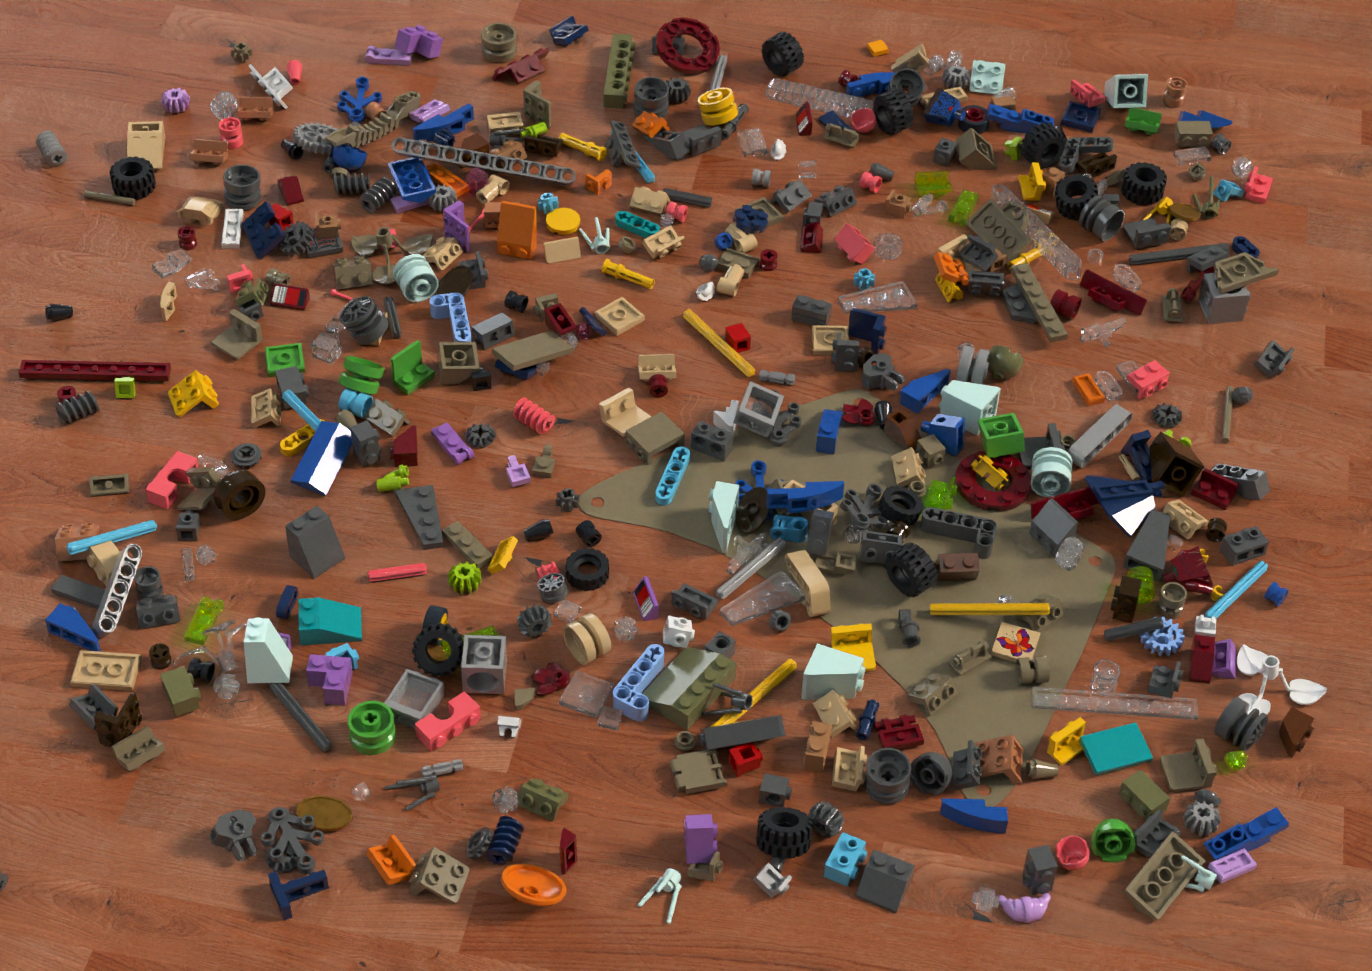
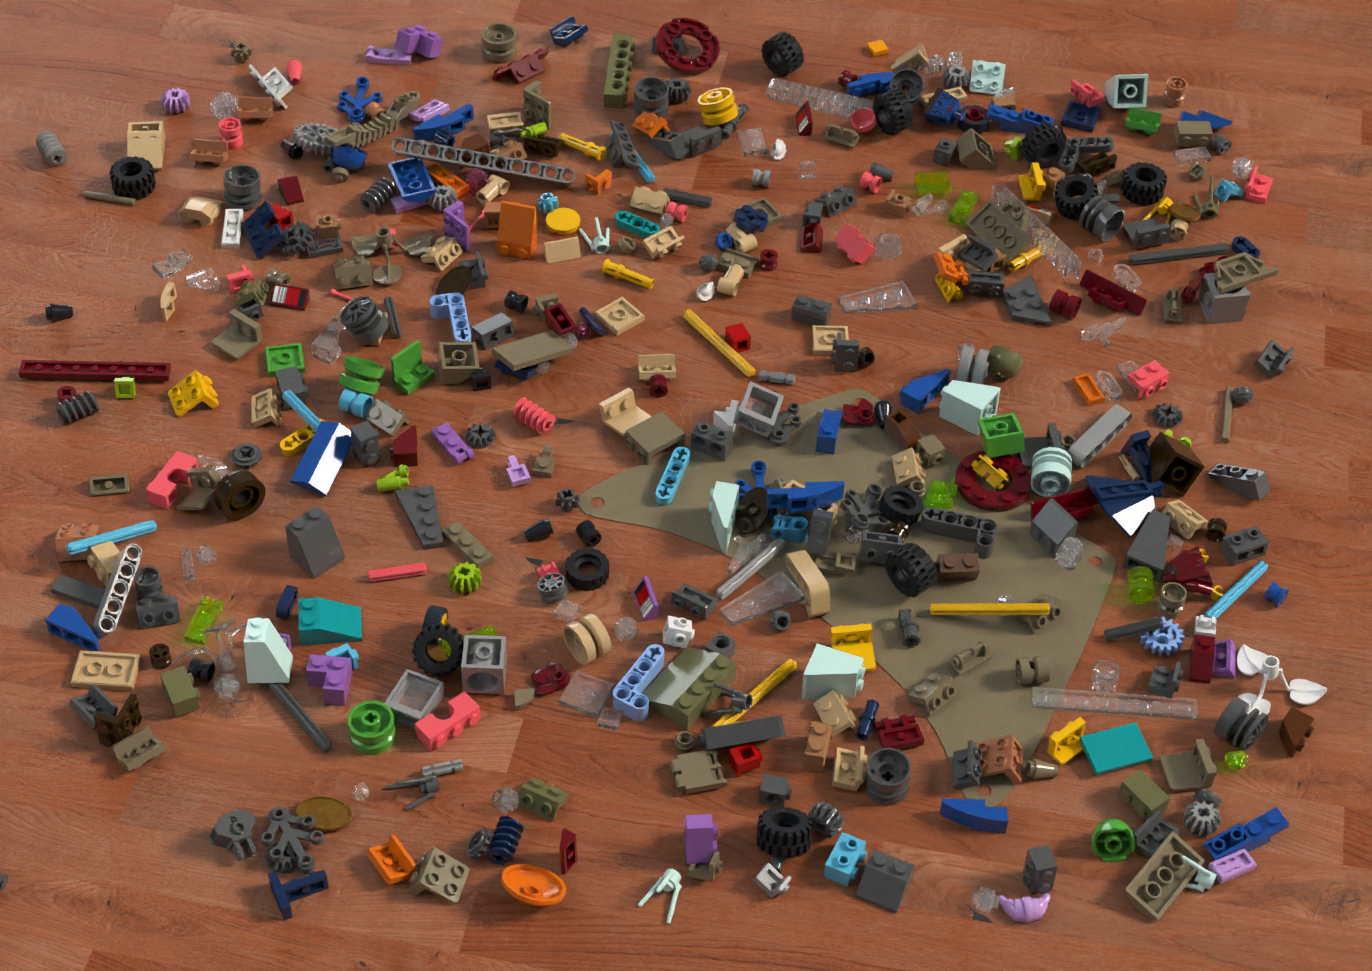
dark grey brick [176,510,201,541] -> none
dark red wheel [177,226,197,251] -> none
dark grey piece [334,173,370,194] -> none
dark tan cone [336,410,357,430] -> none
light aqua wheel [393,254,439,302] -> none
yellow plate [488,536,518,574] -> none
white tile [498,716,521,738] -> none
dark grey gear [517,604,552,638] -> none
light grey axle [709,55,728,91] -> none
dark grey bracket [770,179,812,214] -> none
dark blue piece [819,110,855,131] -> none
dark blue bracket [848,308,887,355] -> none
medium azure gear [854,269,875,291] -> none
dark grey hinge [862,353,905,391] -> none
dark grey cylinder [910,752,953,795] -> none
blue torso [921,414,965,457] -> none
tan tile [991,622,1041,663] -> none
dark tan plate [1010,263,1068,343] -> none
coral hair [1056,836,1089,870] -> none
dark brown brick [1110,576,1142,623] -> none
dark grey bracket [1188,245,1229,273] -> none
dark red bracket [1191,468,1239,510] -> none

